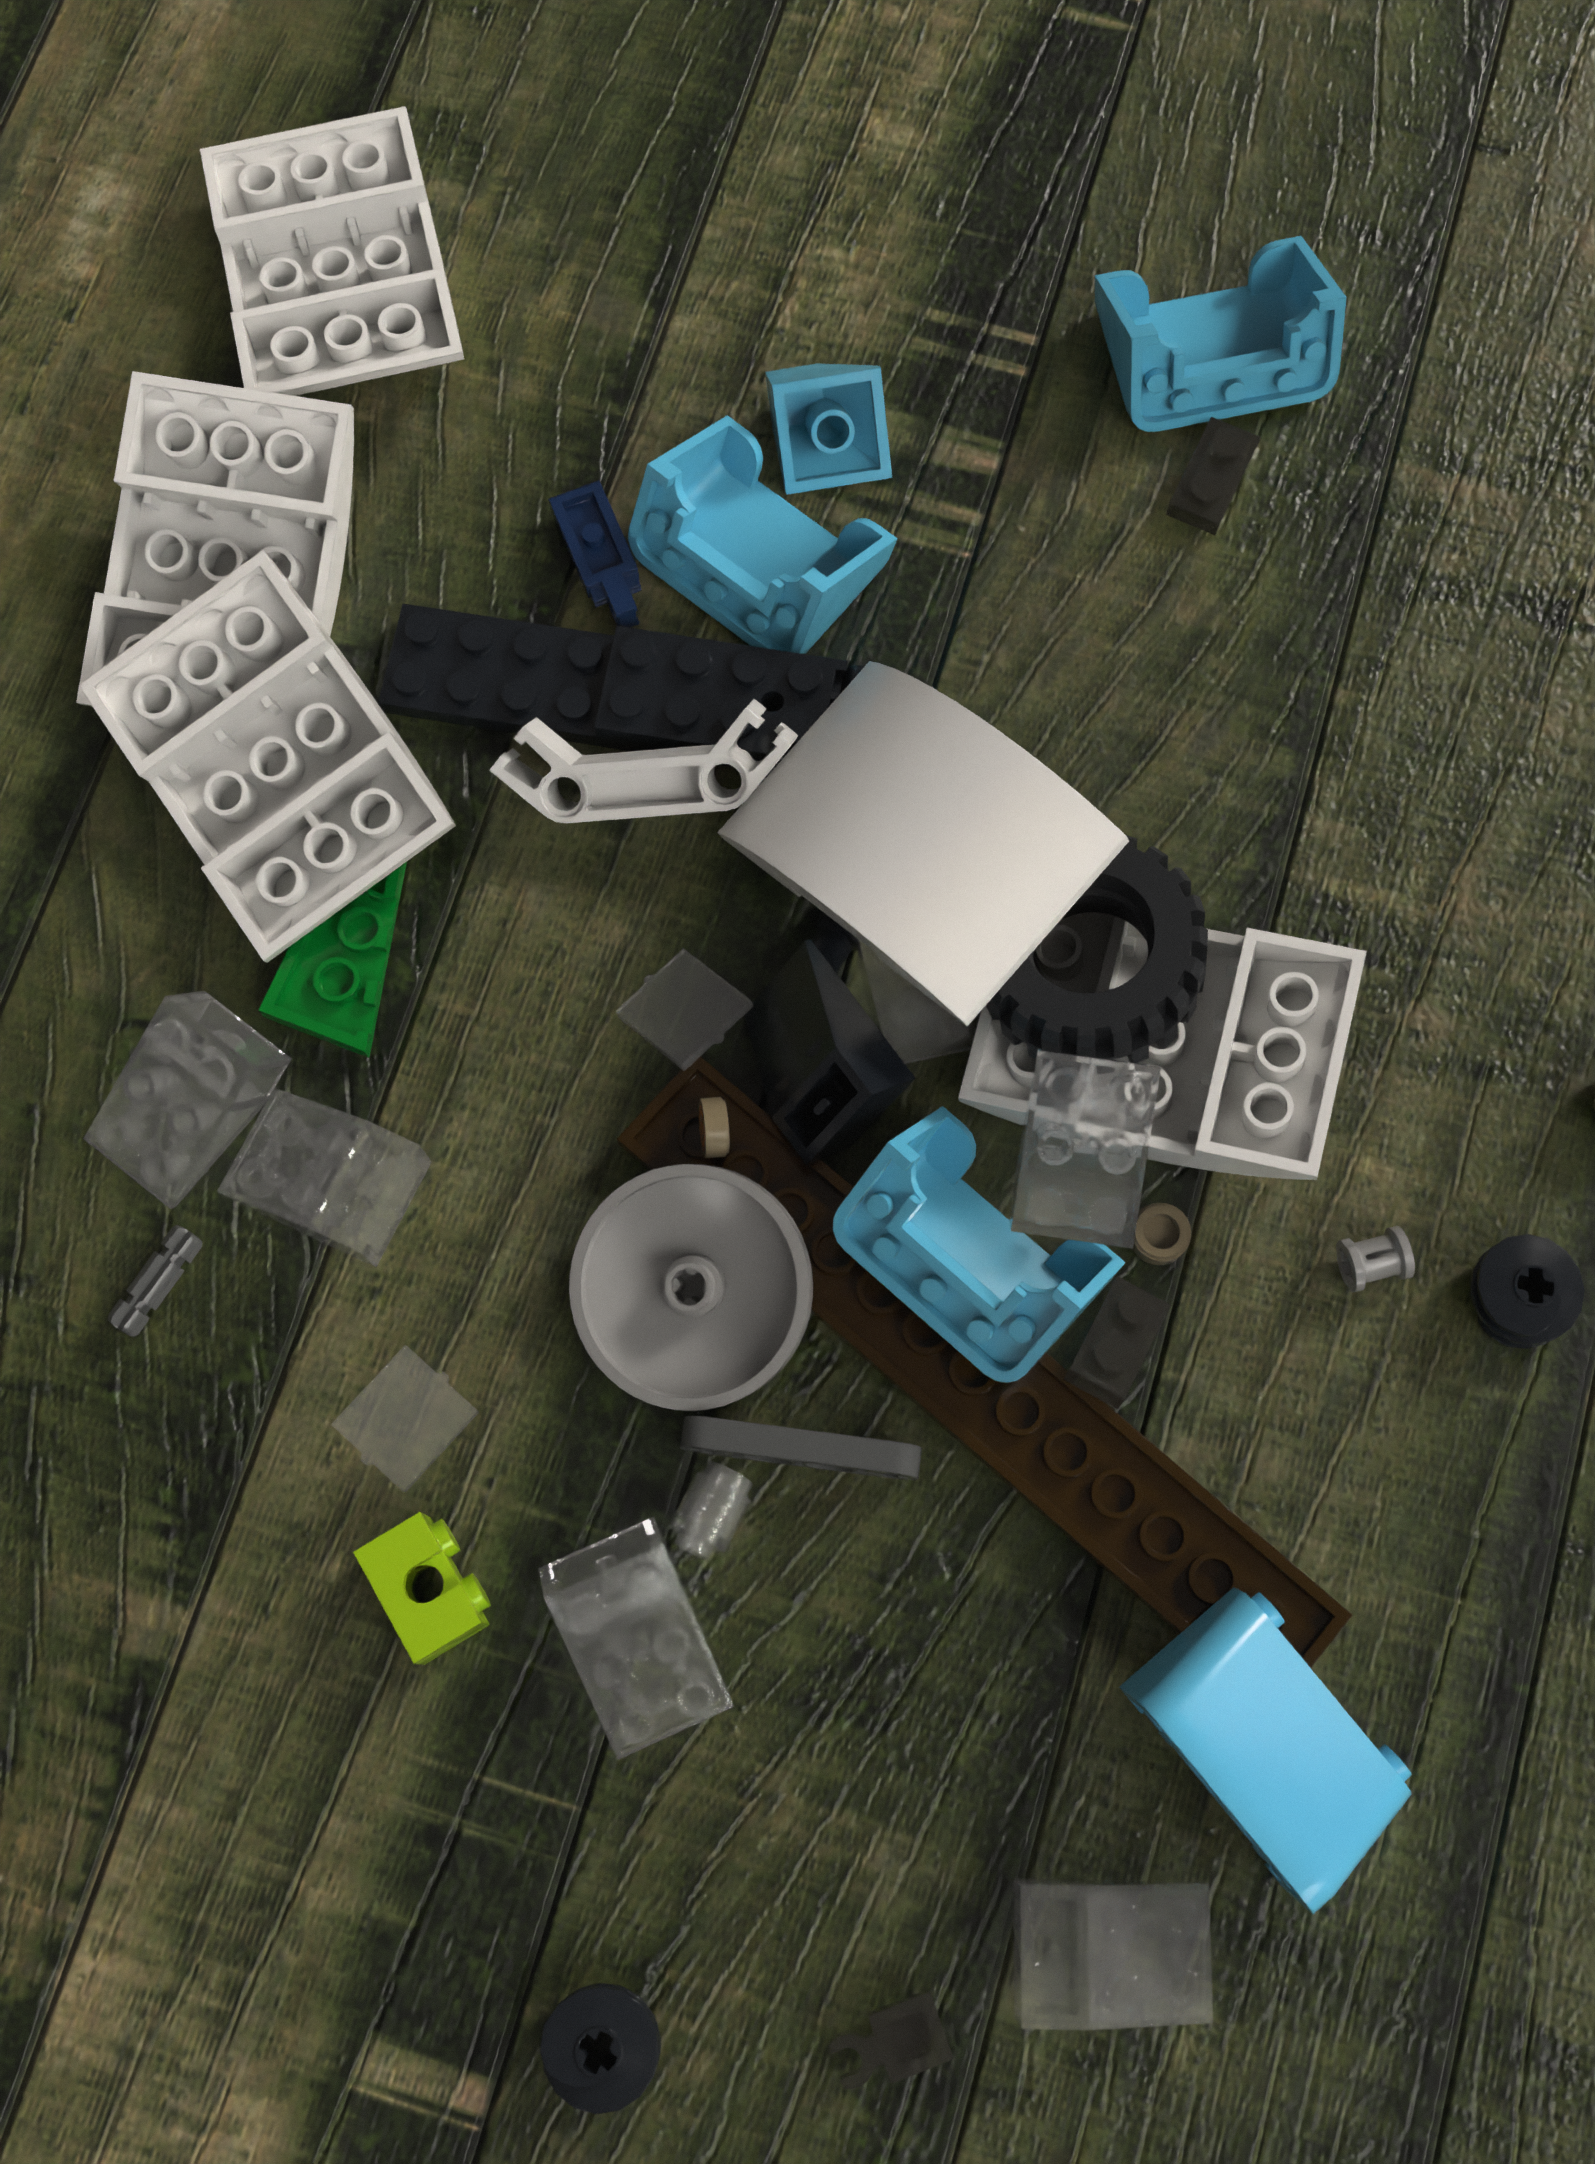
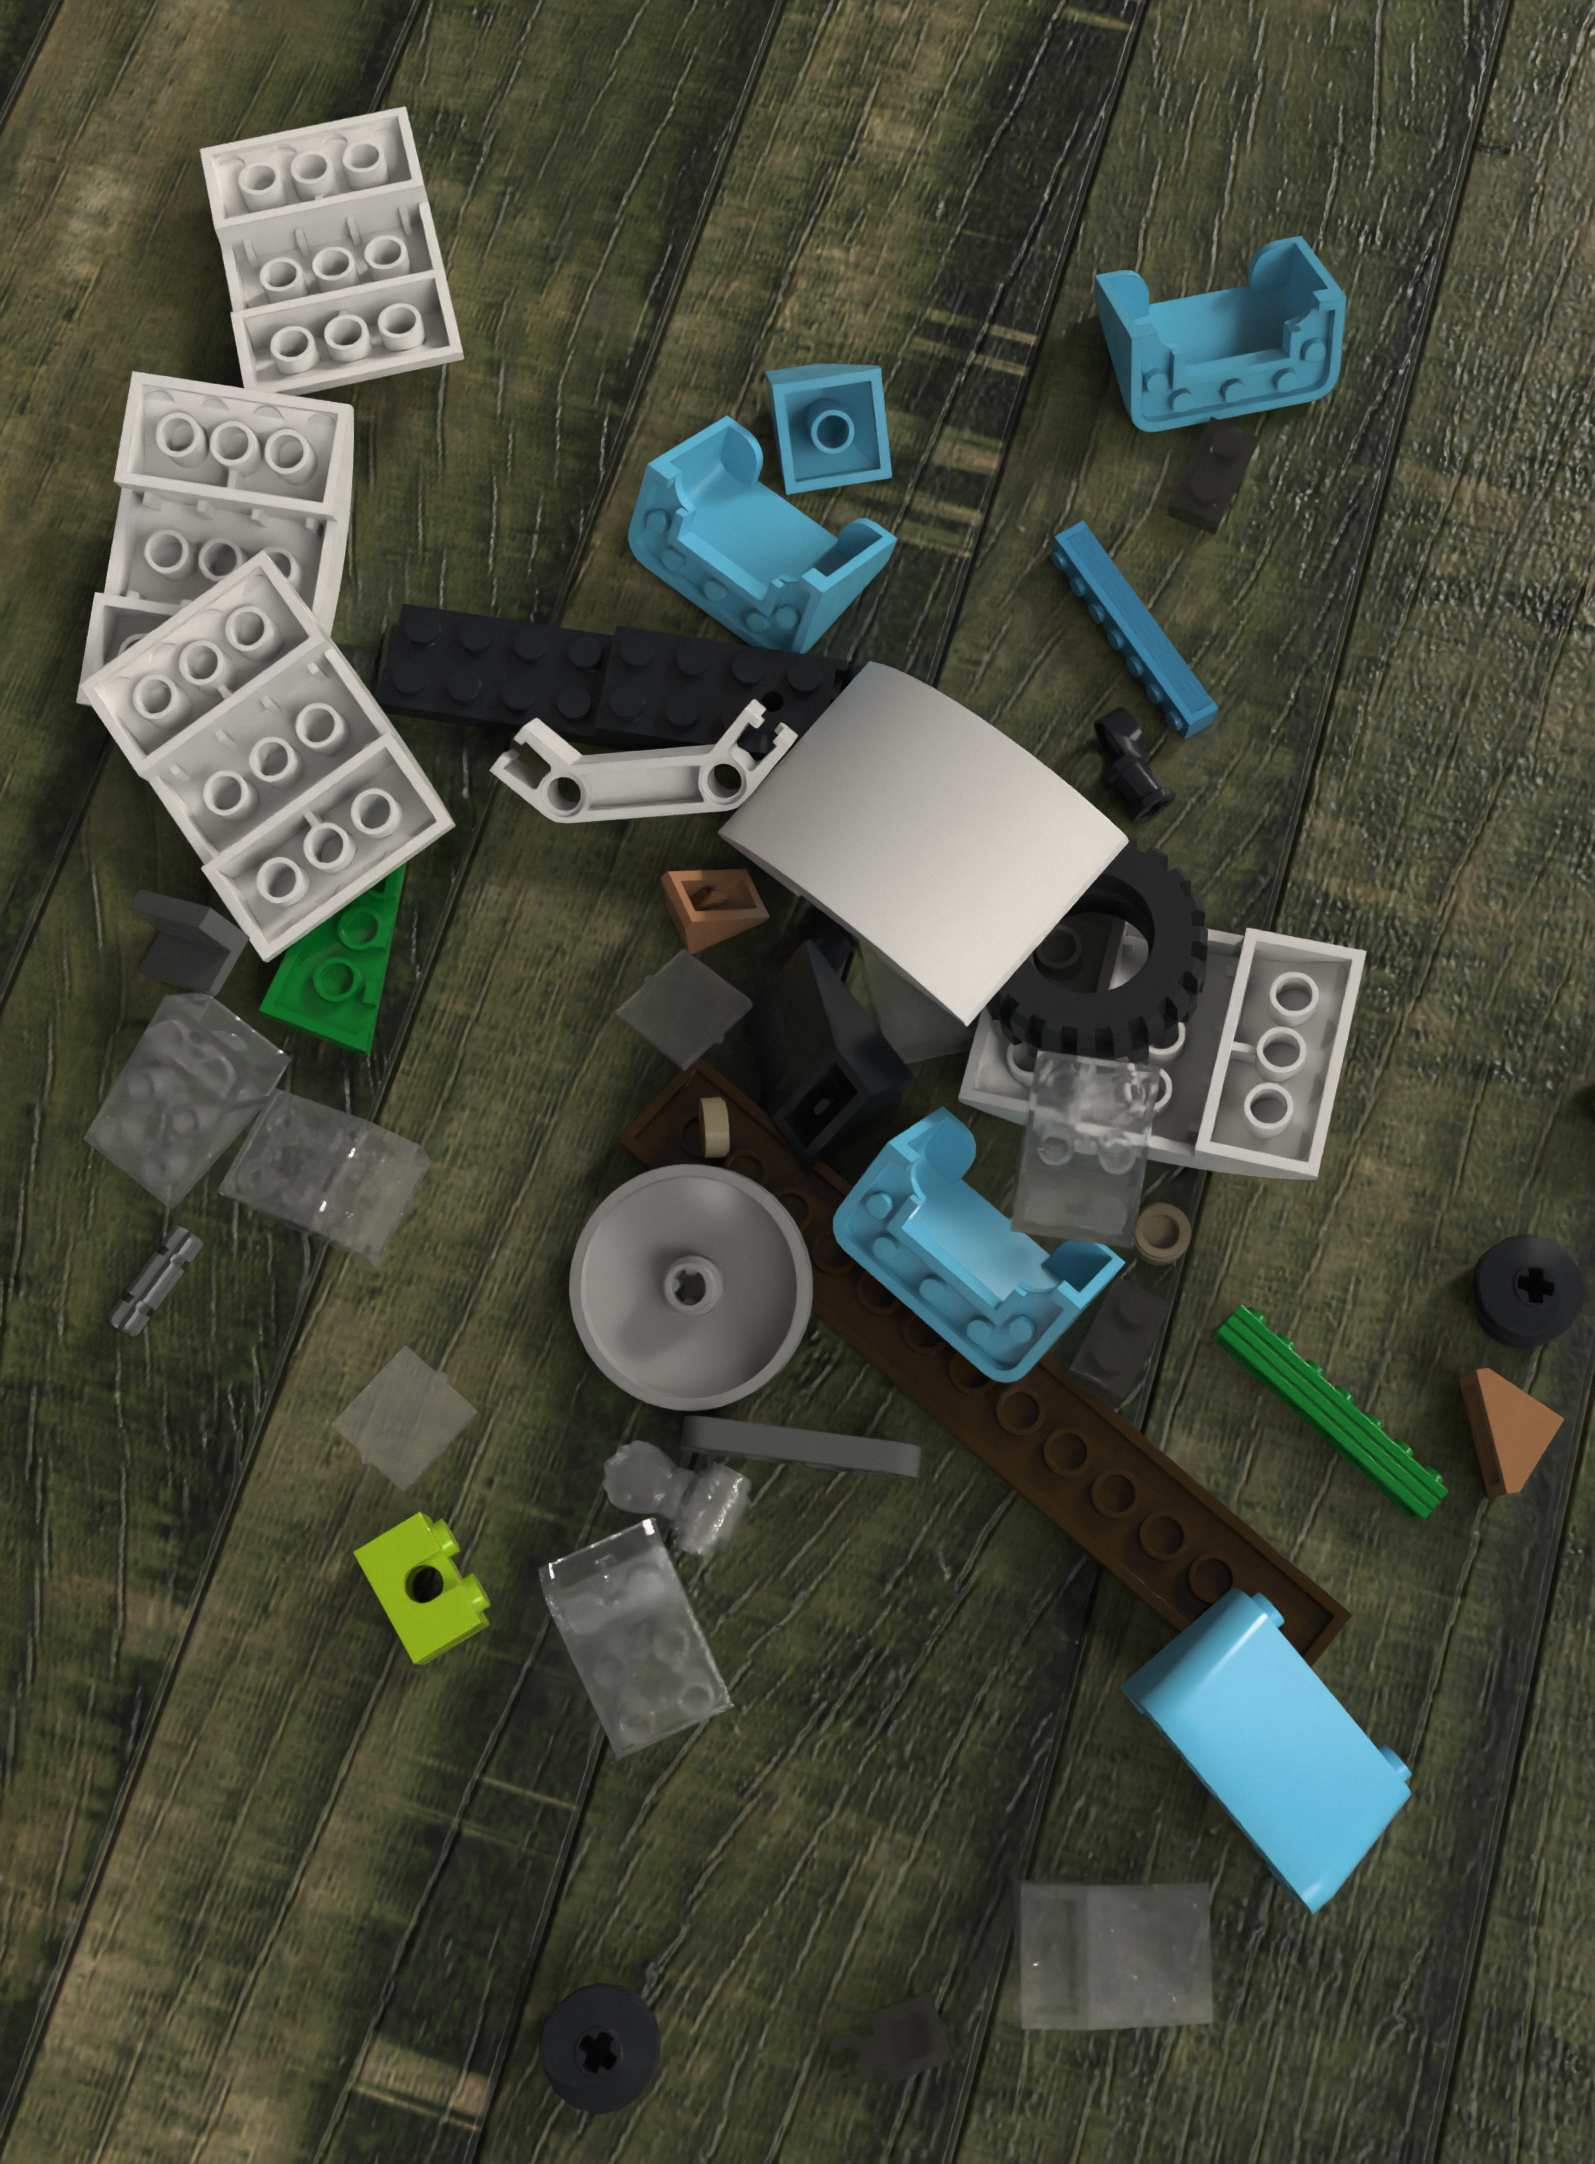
dark blue hinge [548,481,642,628] -> none
light grey bush [1336,1226,1415,1292] -> none
none -> dark grey panel [128,889,250,997]
none -> clear animal [603,1440,695,1522]
none -> medium nougat slope [661,869,770,955]
none -> dark azure piece [1050,521,1219,739]
none -> black connector [1094,706,1176,825]
none -> green piece [1211,1304,1449,1522]
none -> medium nougat slope [1459,1368,1564,1499]

